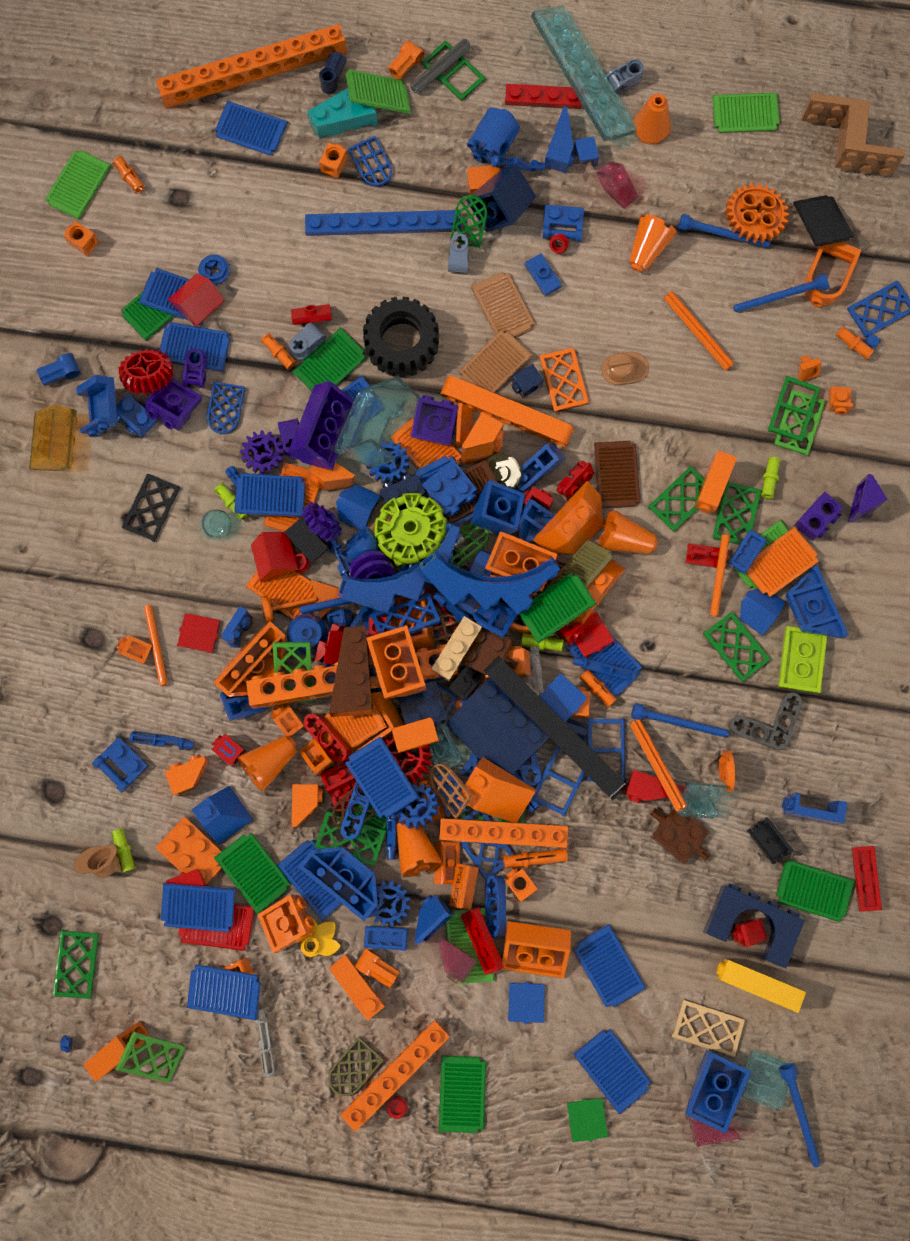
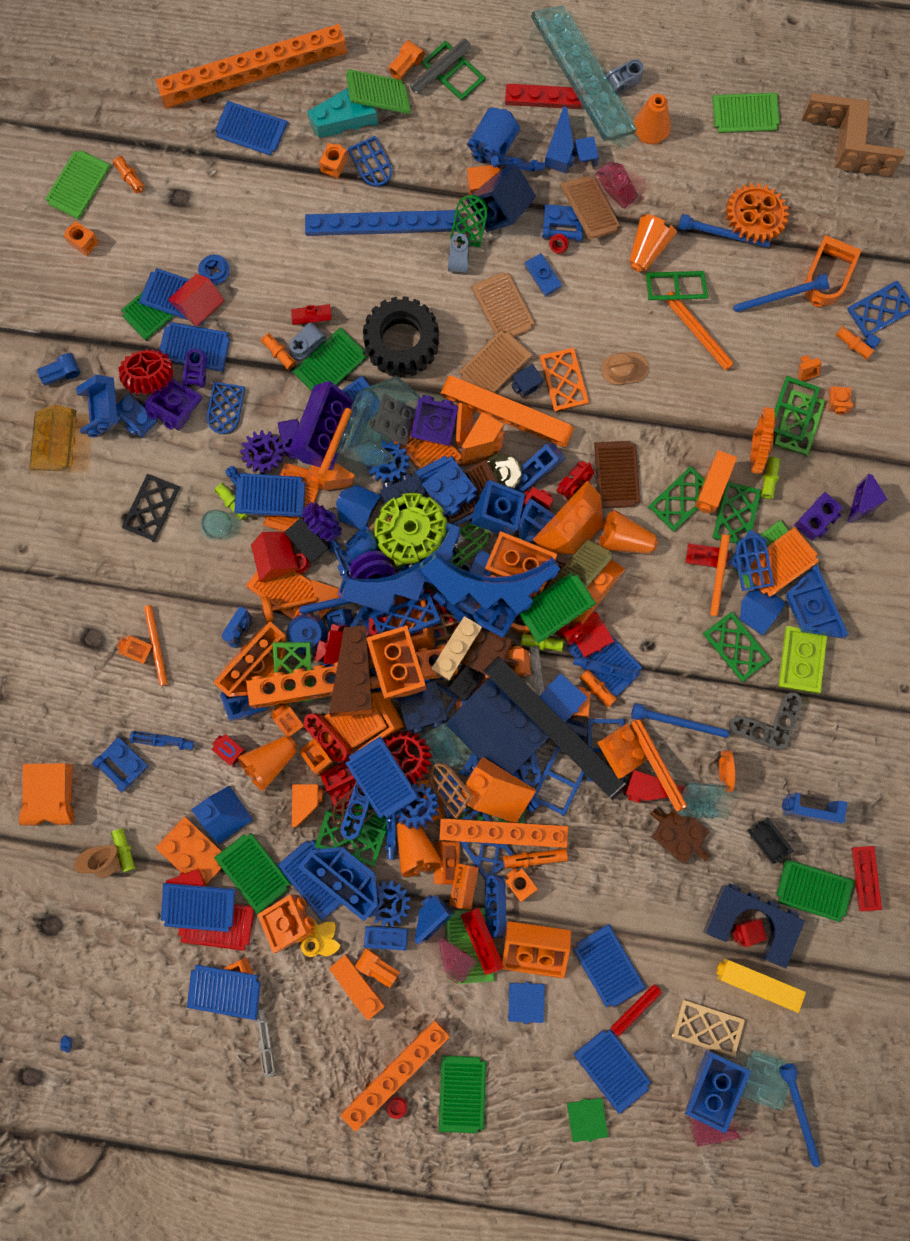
green window [53,930,99,999] -> none
orange slope [83,1021,150,1082] -> none
bright green window [116,1032,185,1083] -> none
orange slope [164,754,209,796] -> none
red piece [177,613,220,653] -> none
dark blue piece [319,51,347,94] -> none
olive window [328,1036,384,1096] -> none
orange slope [392,717,439,753] -> none
black window [793,195,854,247] -> none
none -> orange piece [19,763,74,826]
none -> orange bar [317,408,353,478]
none -> dark grey hinge [369,393,415,446]
none -> medium nougat window [560,176,621,240]
none -> orange plate [597,723,648,779]
none -> red axle [611,984,662,1036]
none -> green window [645,271,709,300]
none -> blue window [735,536,774,591]
none -> orange gear [750,407,776,474]

